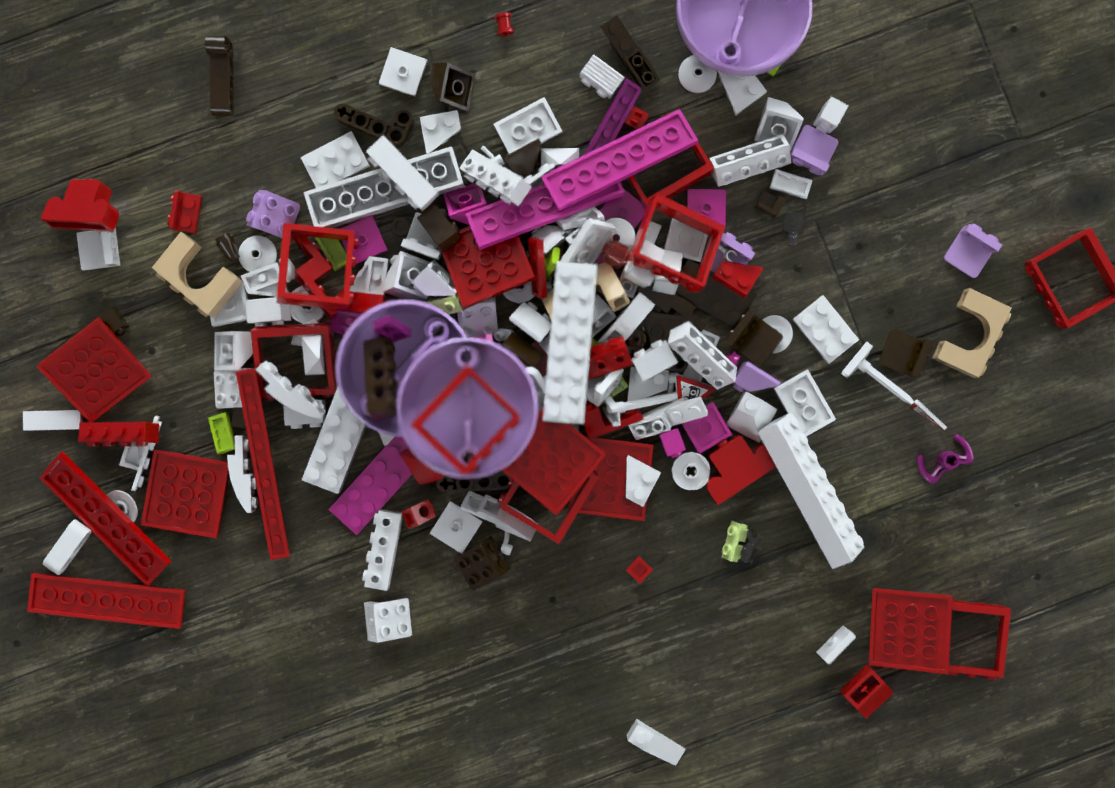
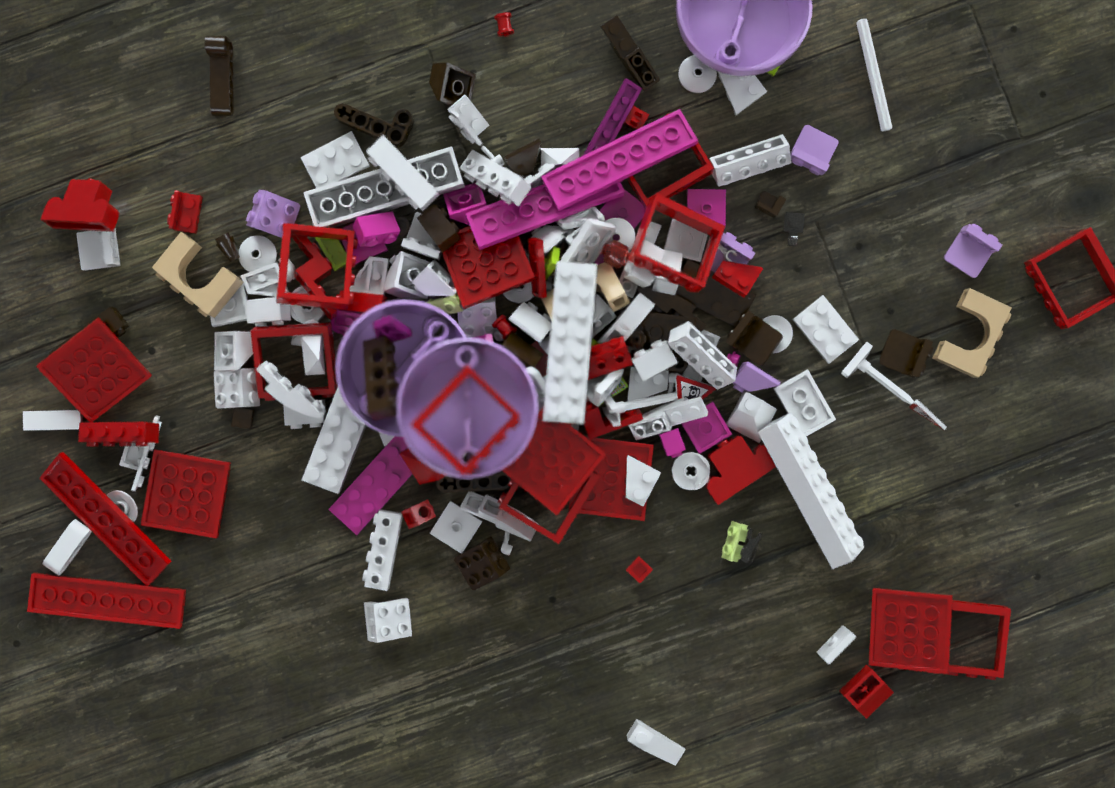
lime plate [208,412,235,455] -> none
white slope [227,435,258,513] -> none
red plate [236,368,290,560] -> none
white plate [379,47,428,97] -> none
white wing [420,110,461,154] -> none
white plate [494,97,562,154] -> none
white brick [580,54,625,99] -> none
white slope [754,97,804,151] -> none
white plate [769,169,812,199] -> none
white brick [813,96,848,134] -> none
magenta piece [917,434,974,484] -> none
none -> dark pink brick [353,211,400,247]
none -> white bracket [447,94,489,146]
none -> red bush [492,315,517,340]
none -> white axle [856,19,892,131]

